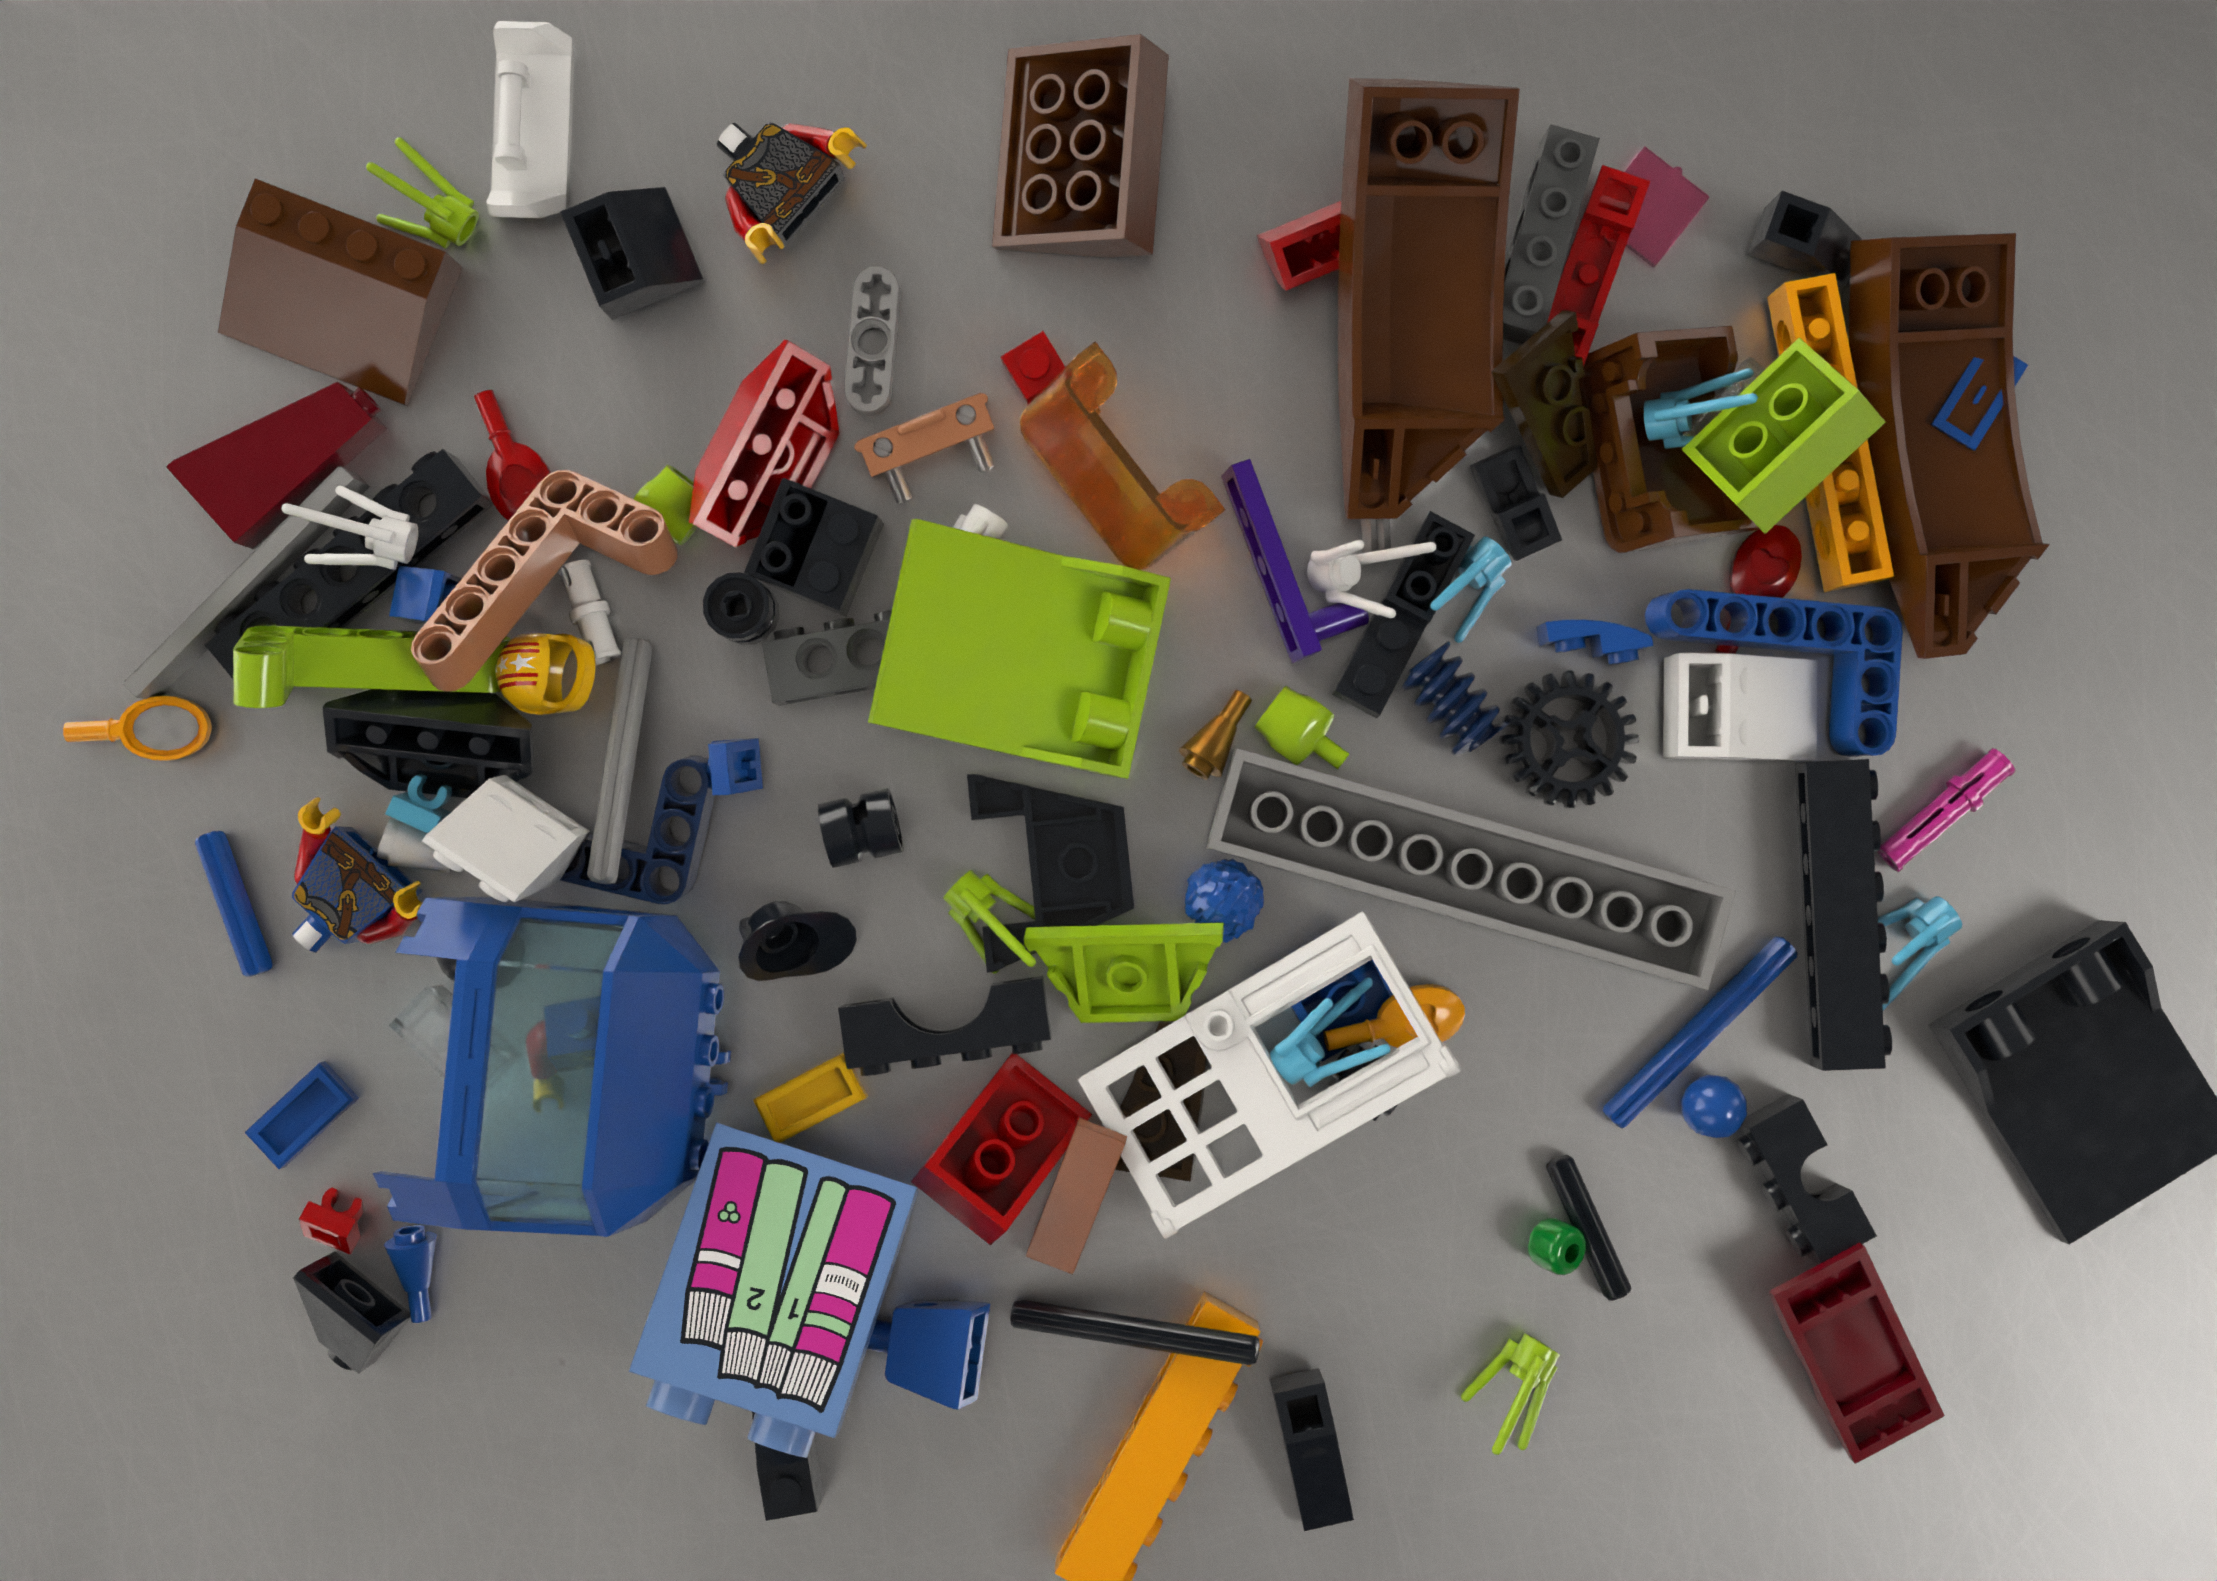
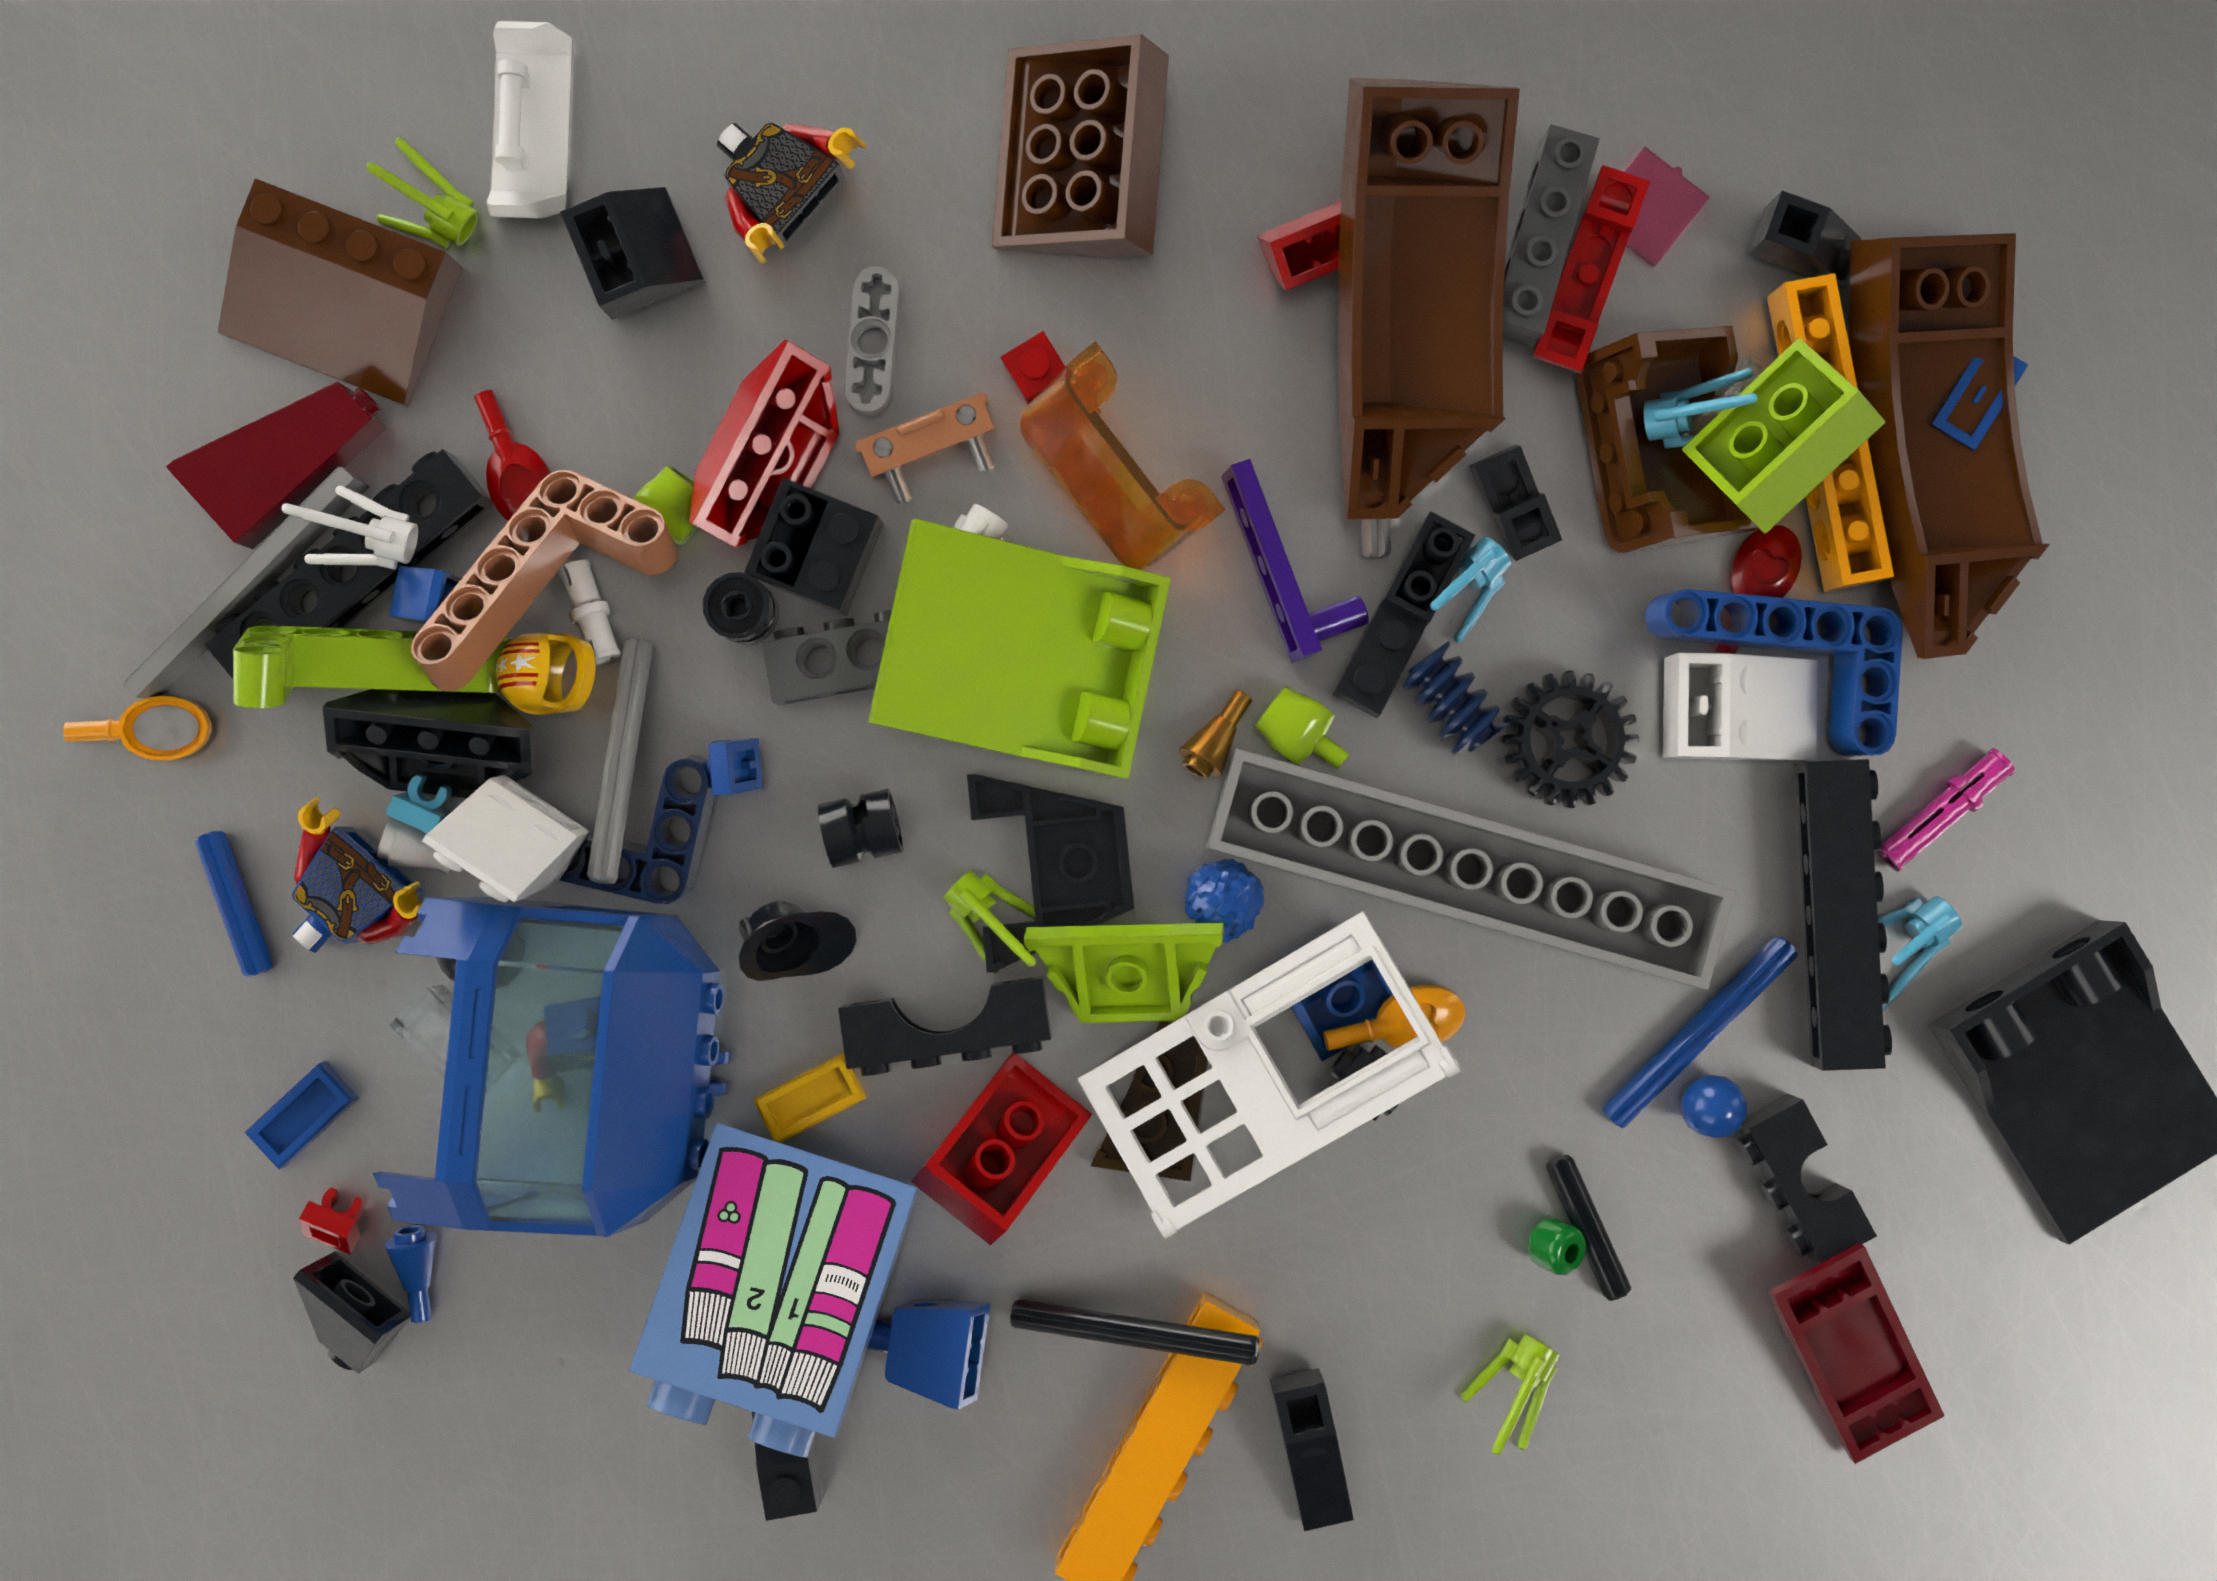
dark orange tile [1025,1118,1127,1275] -> none
medium azure plant [1270,977,1391,1087] -> none
white plant [1307,540,1436,618] -> none
dark brown wing [1491,310,1598,498] -> none
blue slope [1536,619,1653,665] -> none

